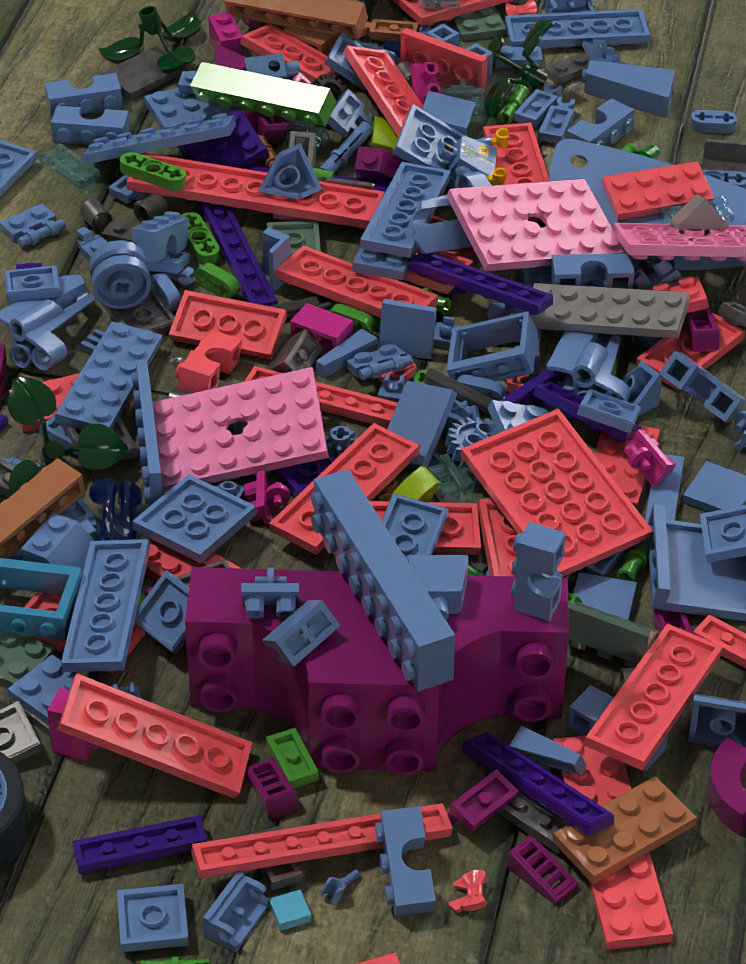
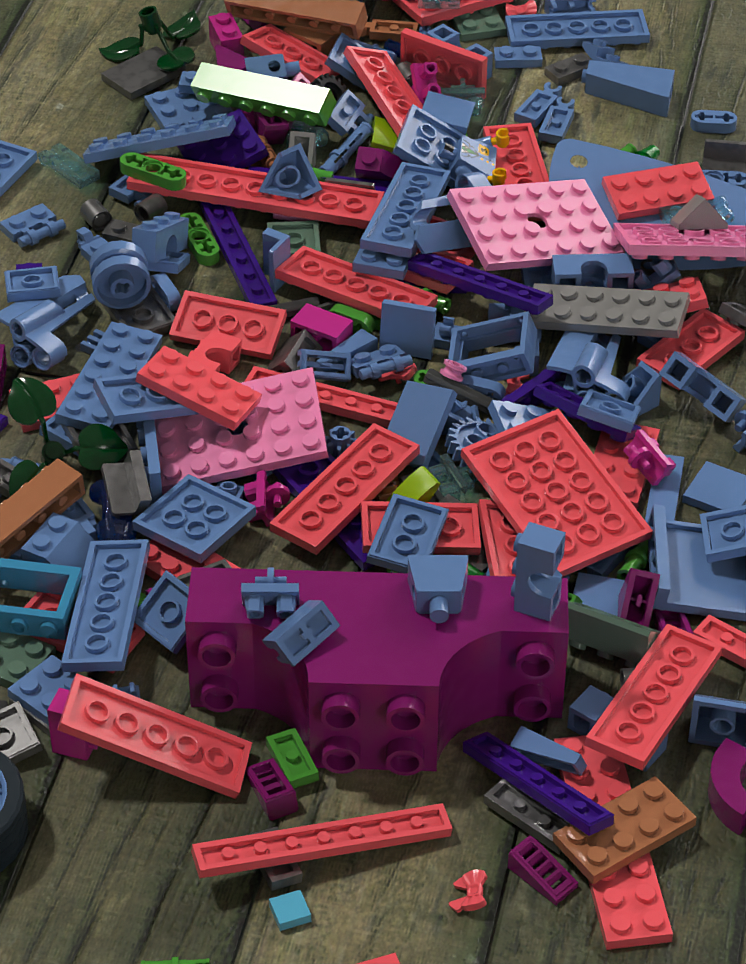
medium blue arch [45,73,123,119] -> none
medium blue arch [51,106,130,145] -> none
dark purple plate [72,815,207,874] -> none
medium blue plate [117,884,189,952] -> none
medium blue hand [159,267,196,287] -> none
bright green beam [195,263,240,299] -> none
medium blue hinge [203,871,269,953] -> none
medium blue brick [311,469,455,691] -> none
medium blue hand [321,870,360,904] -> none
medium blue arch [375,806,436,916] -> none
medium blue tile [377,373,407,403] -> none
magenta panel [447,769,519,833] -> none
dark green plant [484,21,555,118] -> none
bright green pin [497,85,529,125] -> none
medium blue arch [566,98,635,162] -> none
magenta slope [685,308,719,352] -> none
none -> medium blue plate [93,374,199,425]
none -> flat silver panel [101,450,152,516]
none -> coral plate [135,345,262,431]
none -> medium blue tile [297,349,351,382]
none -> bright pink bush [440,359,467,382]
none -> magenta slope [618,568,661,627]

